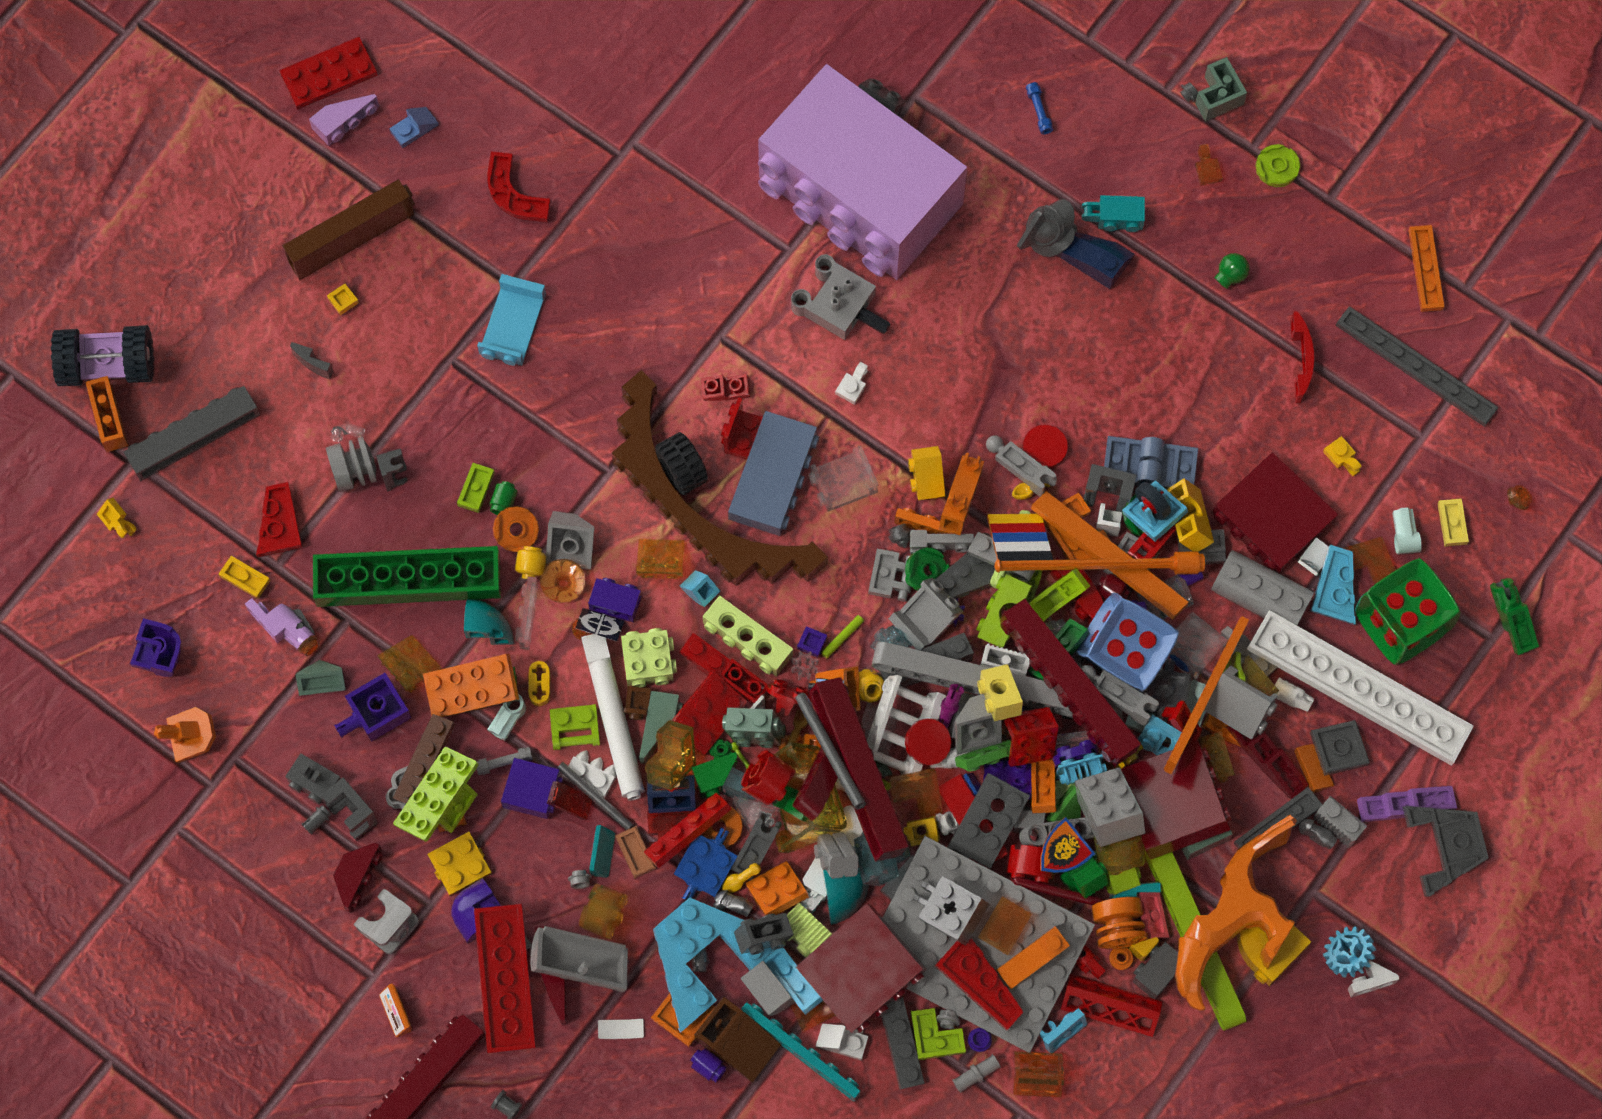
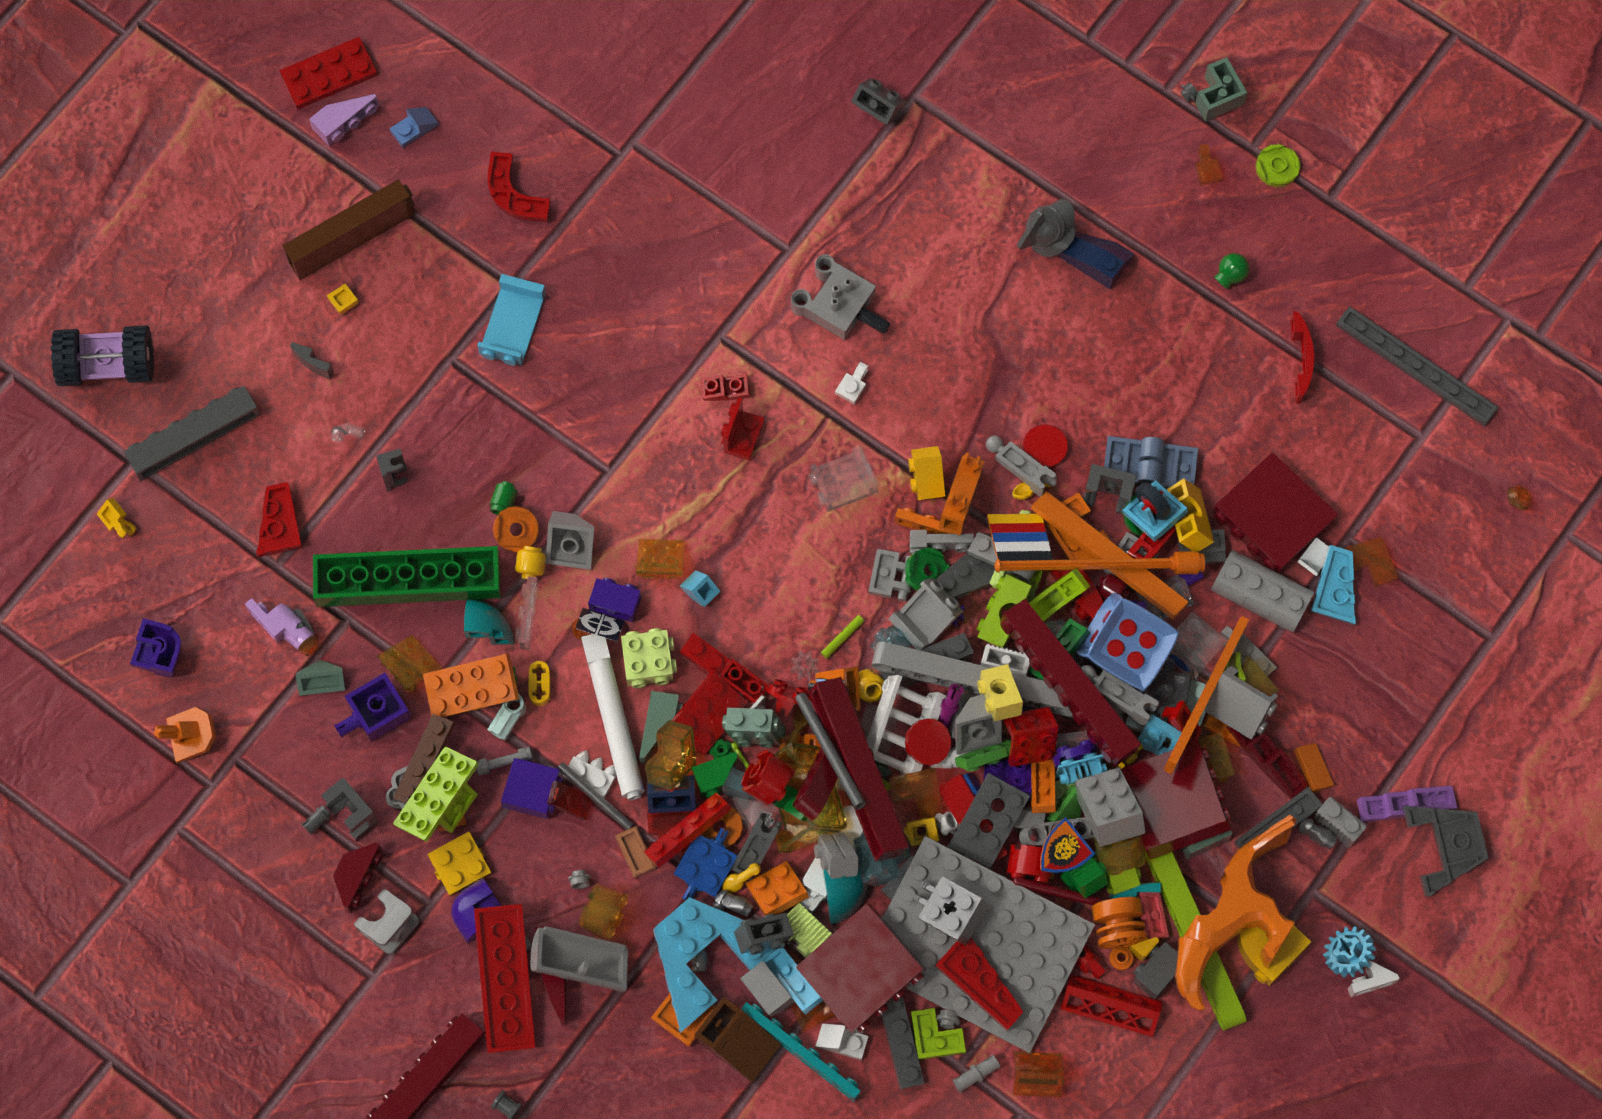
orange brick [86,376,128,452] -> none
yellow plate [218,556,271,599] -> none
dark grey brick [285,753,341,805] -> none
light grey wheel [325,436,377,493] -> none
slope [379,984,413,1037] -> none
lime plate [457,463,495,513] -> none
clear orange dish [540,559,586,603] -> none
lime plate [549,704,600,750] -> none
teal slope [589,825,615,878] -> none
white sticker [598,1019,644,1039] -> none
reddish brown arch [612,370,828,586] -> none
reddish brown bracket [624,686,651,720] -> none
black tyre [655,432,708,495] -> none
dark purple brick [690,1048,727,1083] -> none
yellowish green brick [703,595,793,677] -> none
sand blue brick [728,411,820,536] -> none
lavender brick [758,64,967,280] -> none
dark purple plate [797,626,827,658] -> none
flat silver plate [888,524,910,548] -> none
dark purple plate [968,1028,992,1052] -> none
clear orange plate [978,896,1032,956] -> none
orange slope [997,926,1070,989] -> none
blue bar [1026,82,1053,135] -> none
medium azure plate [1040,1008,1087,1054] -> none
teal brick [1081,195,1145,232] -> none
white panel [1096,503,1122,537] -> none
white plate [1247,610,1473,766] -> none
white hinge [1270,677,1314,712] -> none
dark grey plate [1310,720,1370,776] -> none
yellow plate [1323,436,1362,476] -> none
green piece [1355,558,1461,665] -> none
light aqua piece [1392,507,1421,555] -> none
orange plate [1408,225,1444,312] -> none
light yellow plate [1438,499,1469,547] -> none
green plate [1490,578,1539,655] -> none

